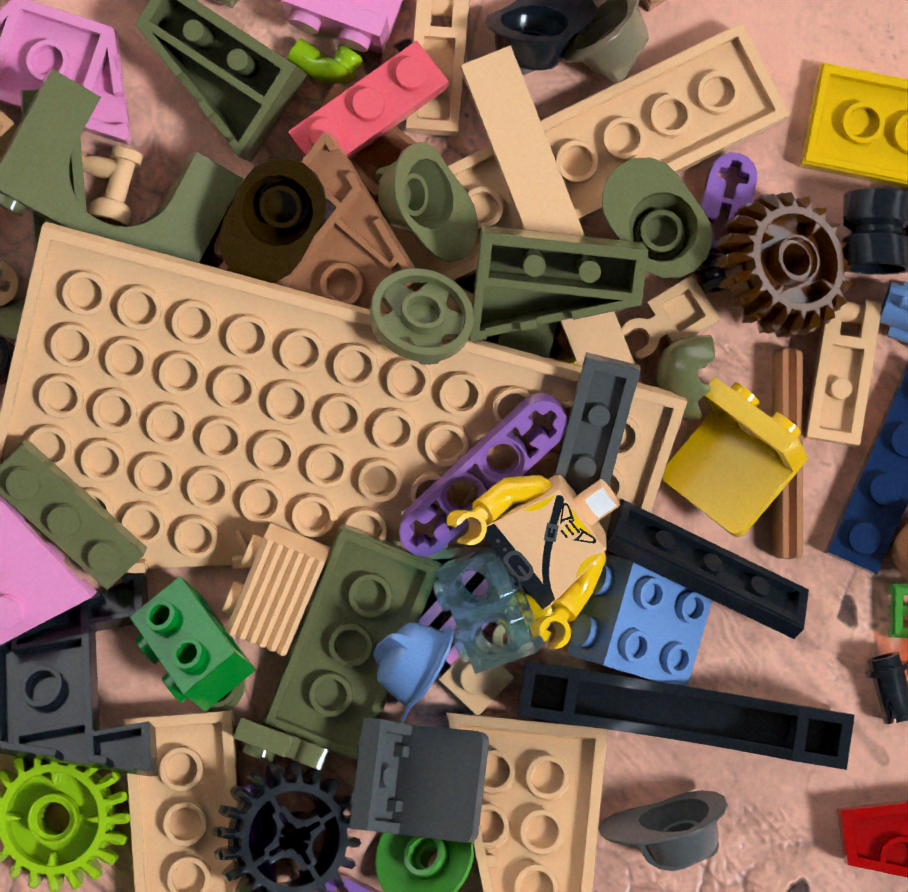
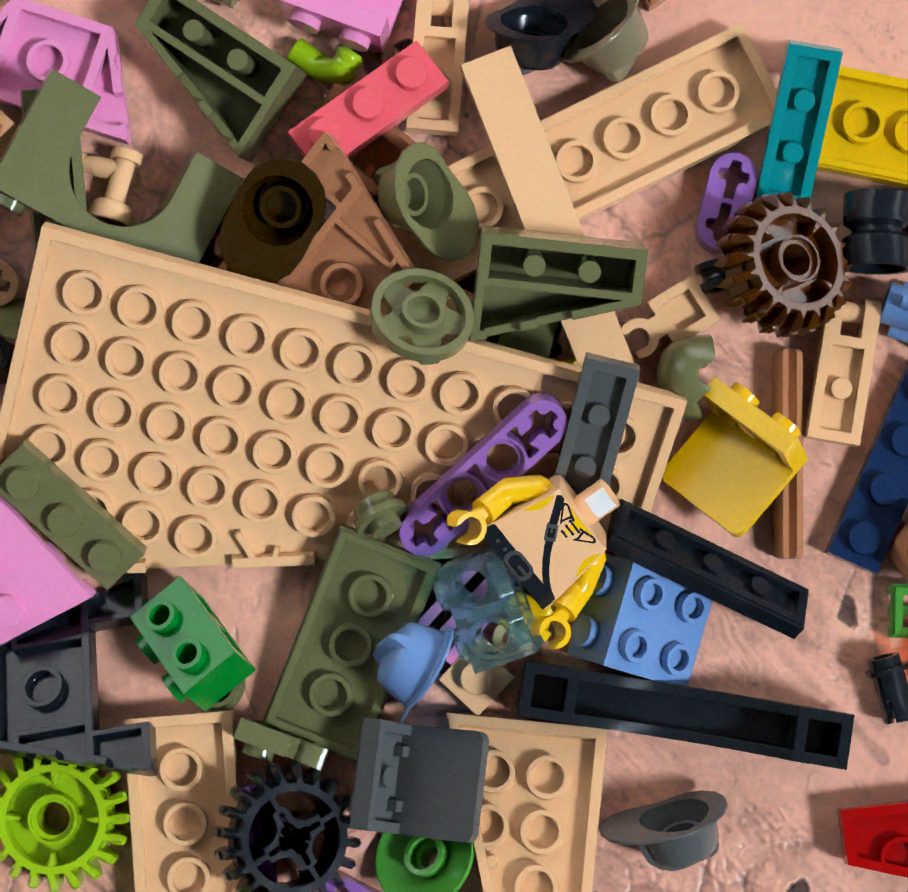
light nougat brick [222,523,330,656] -> none
olive piece [602,157,713,279] -> none
none -> olive plate [354,490,407,539]
none -> teal piece [755,39,843,199]

